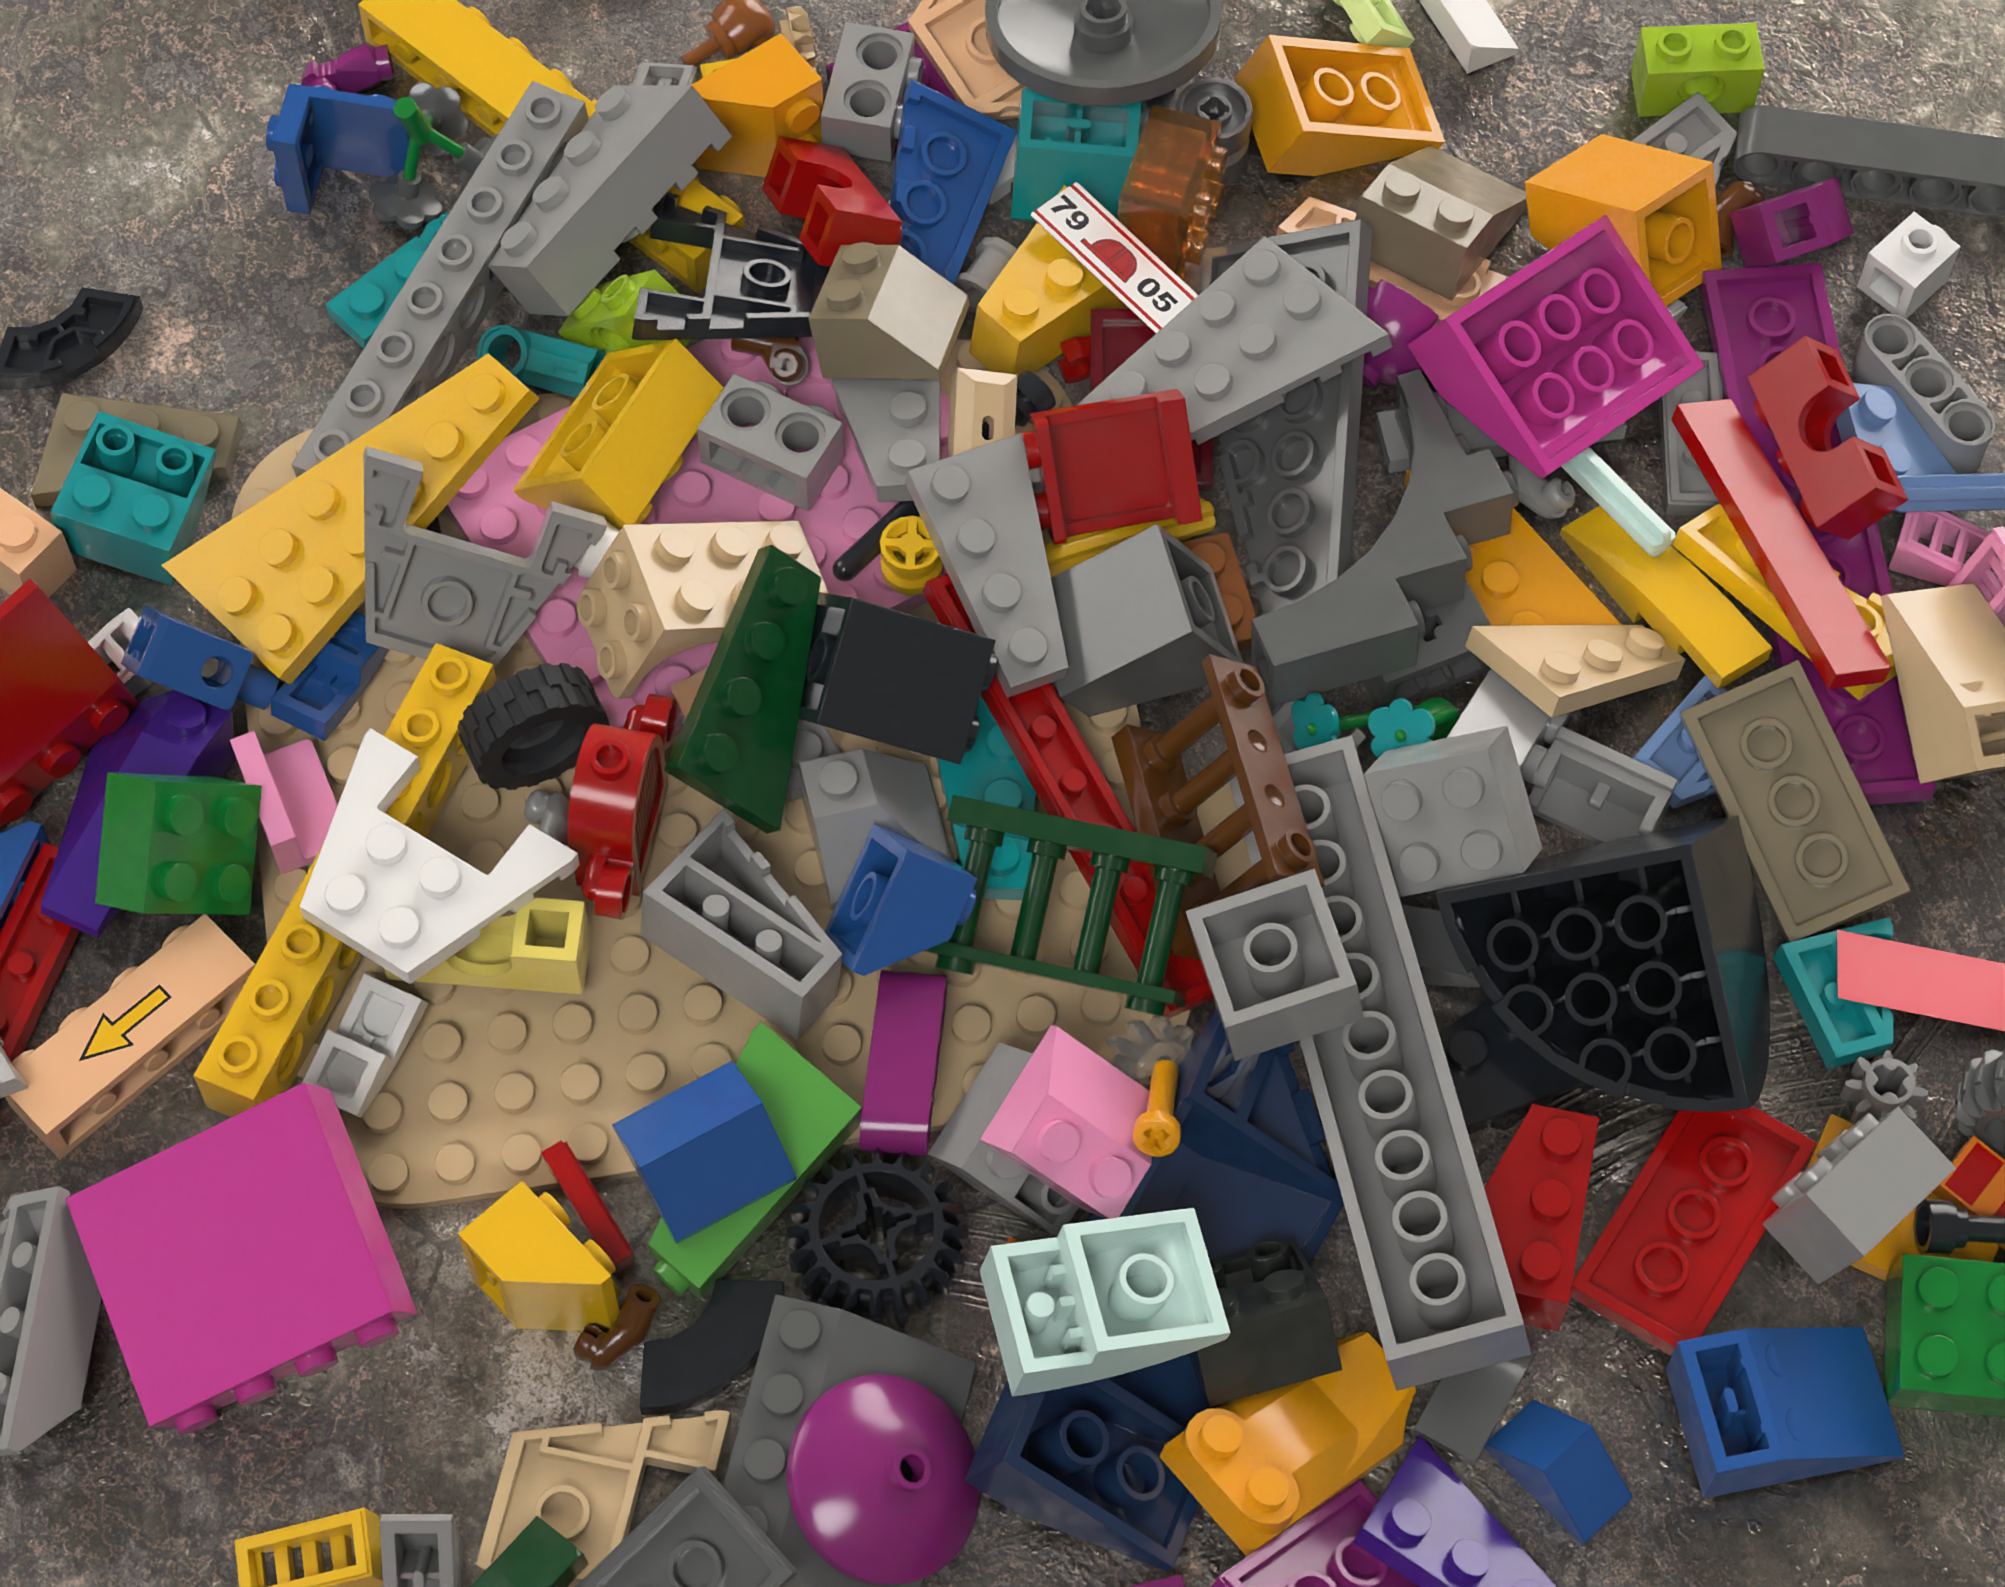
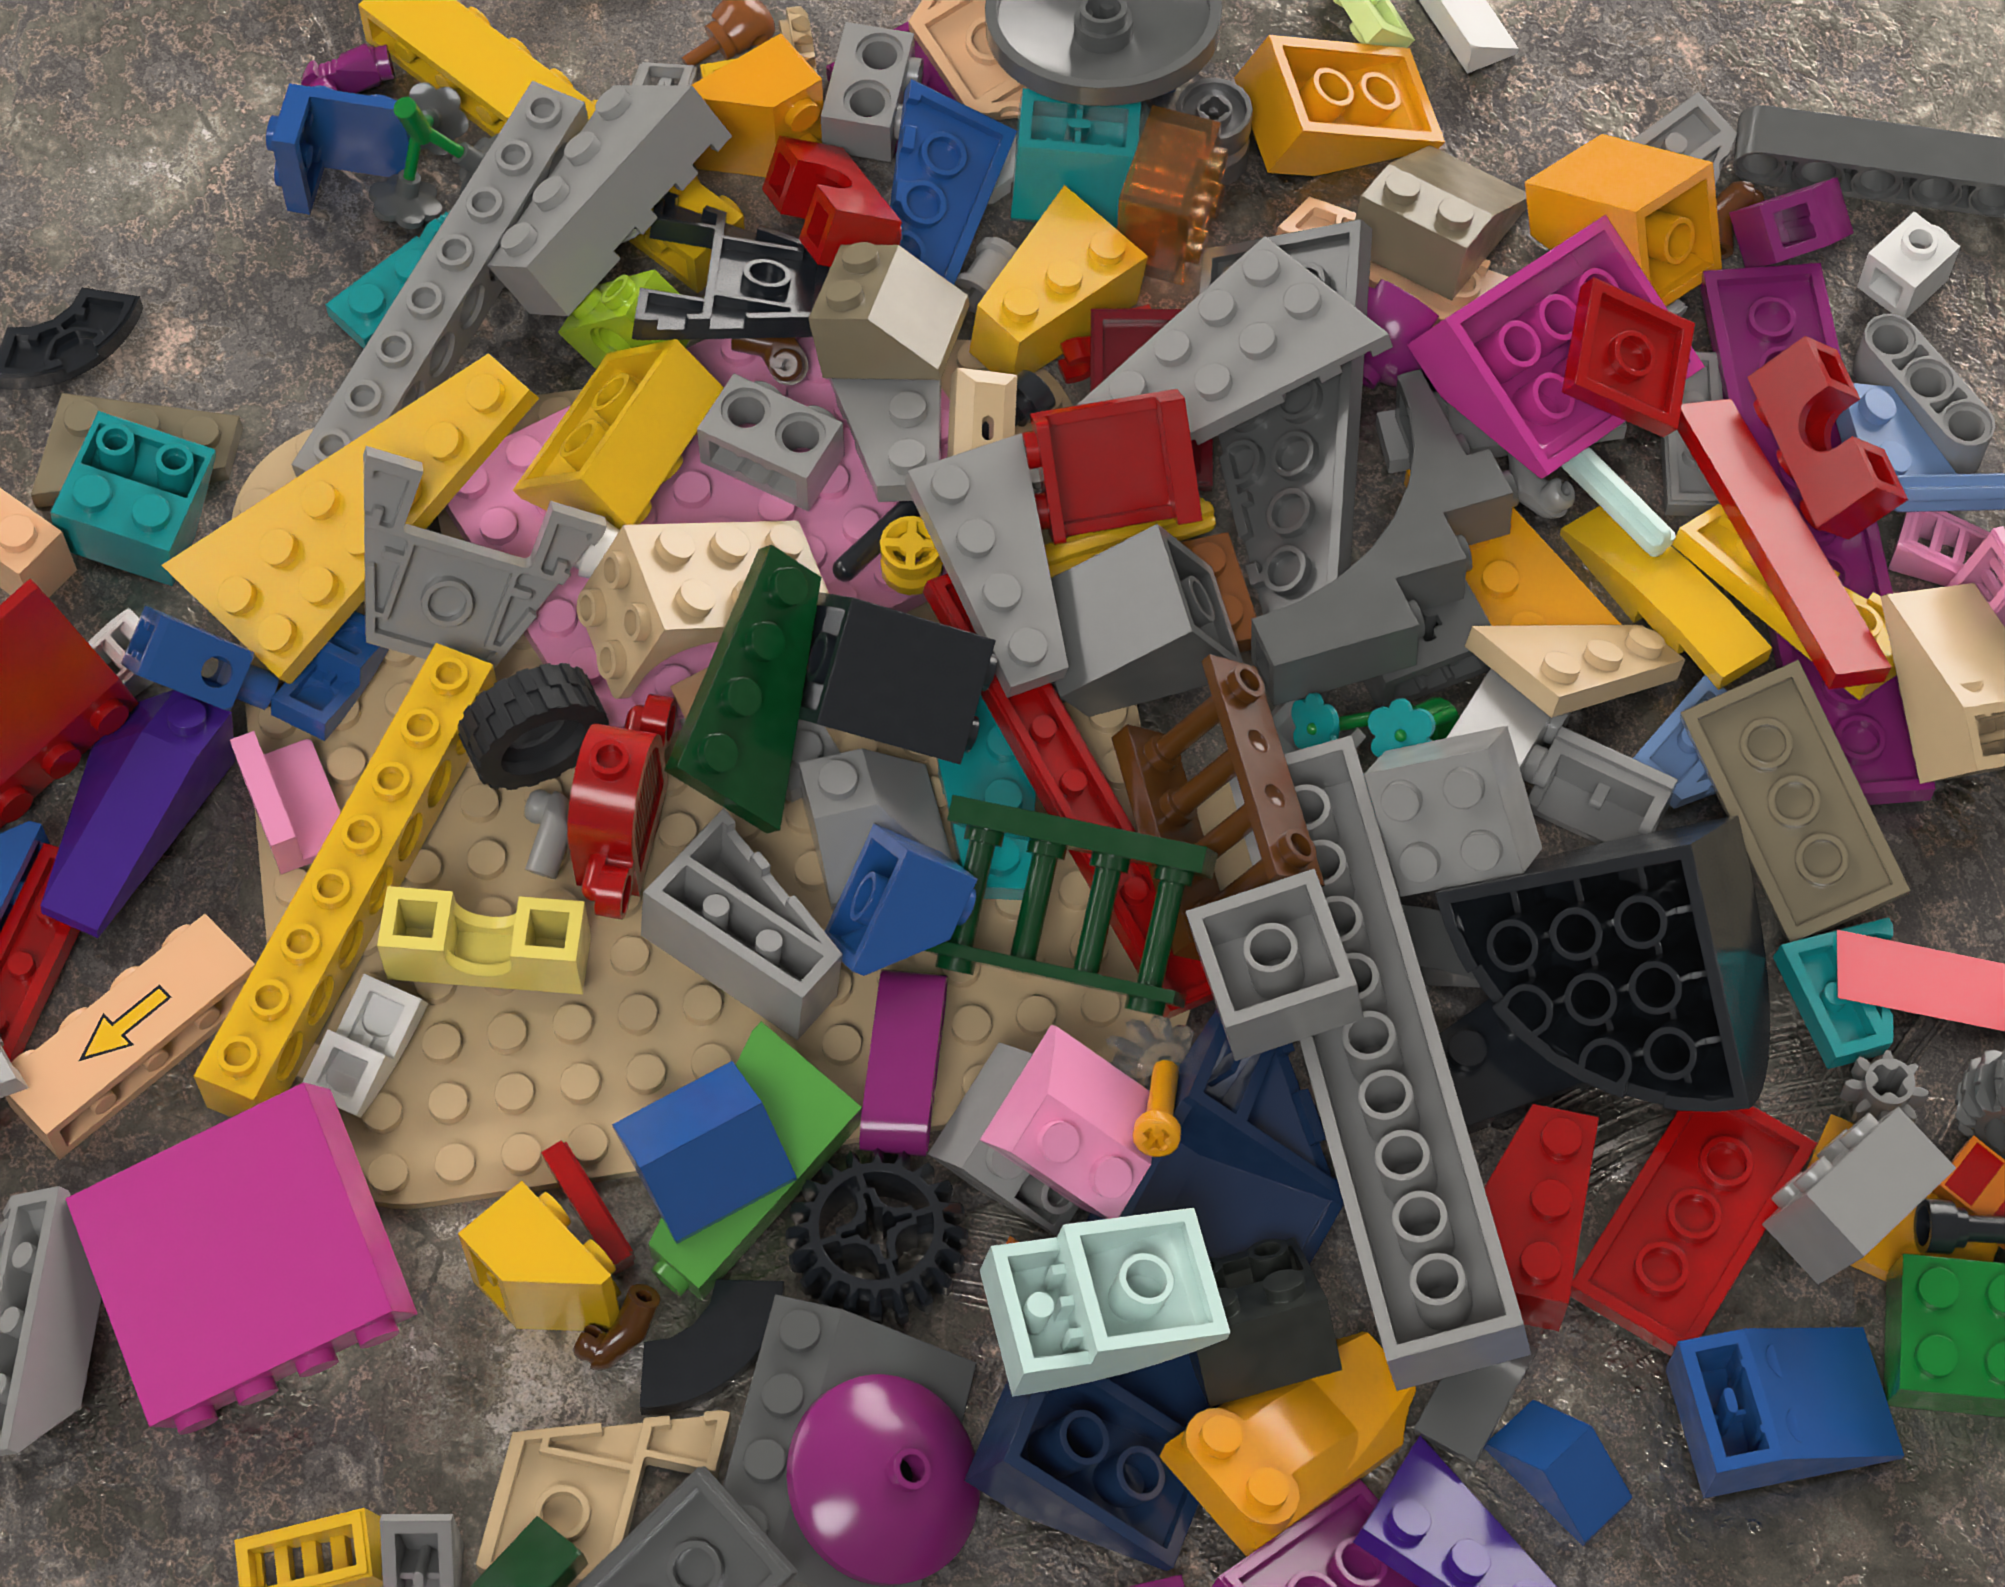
green brick [95,772,262,915] -> none
white wing [300,728,580,984] -> none
teal piece [477,325,606,398] -> none
white sticker [1031,182,1198,333] -> none
lime brick [1631,23,1765,117] -> none
none -> red tile [1562,277,1695,438]

